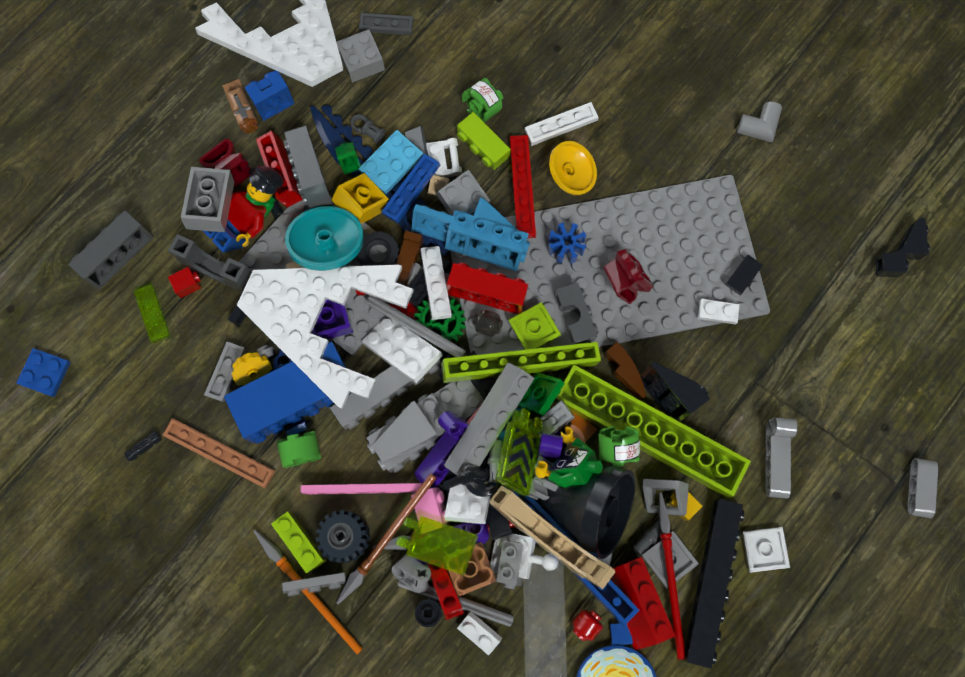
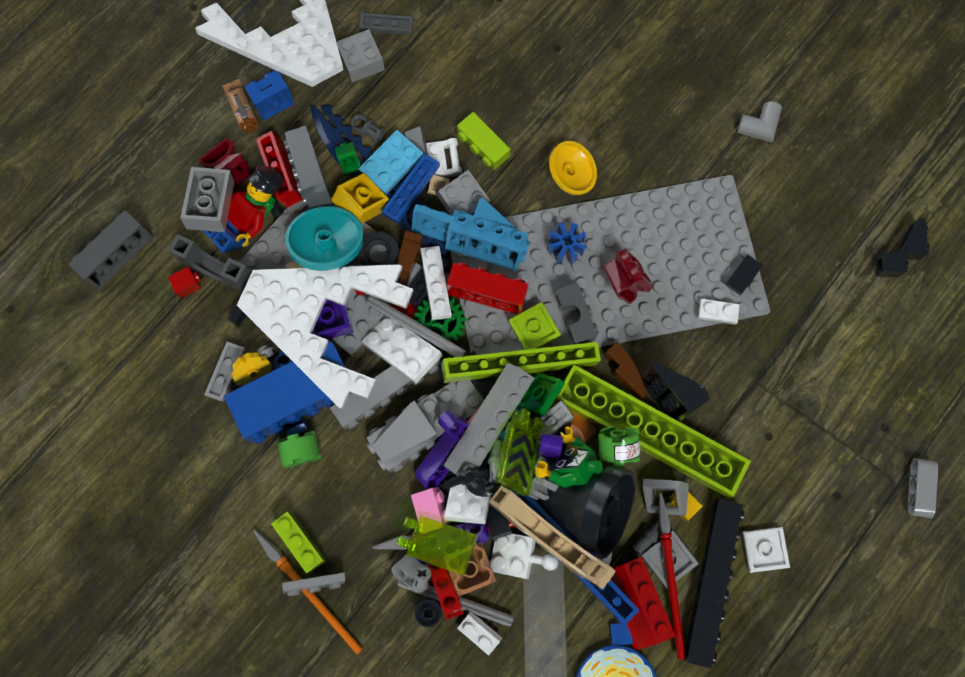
blue plate [16,348,71,397] -> none
black axle [124,431,162,461] -> none
clear neon green tile [133,284,171,343] -> none
nougat tile [163,418,275,489] -> none
bright pink tile [301,483,422,494] -> none
black wheel [316,510,371,563] -> none
dark orange piece [336,473,437,604] -> none
bright green brick [462,78,503,123] -> none
clear smoke head [473,309,503,337] -> none
light grey bracket [496,541,523,589] -> none
red plate [510,135,536,239] -> none
white plate [524,102,599,146] -> none
red head [572,610,603,642] -> none
light grey beam [765,417,797,498] -> none

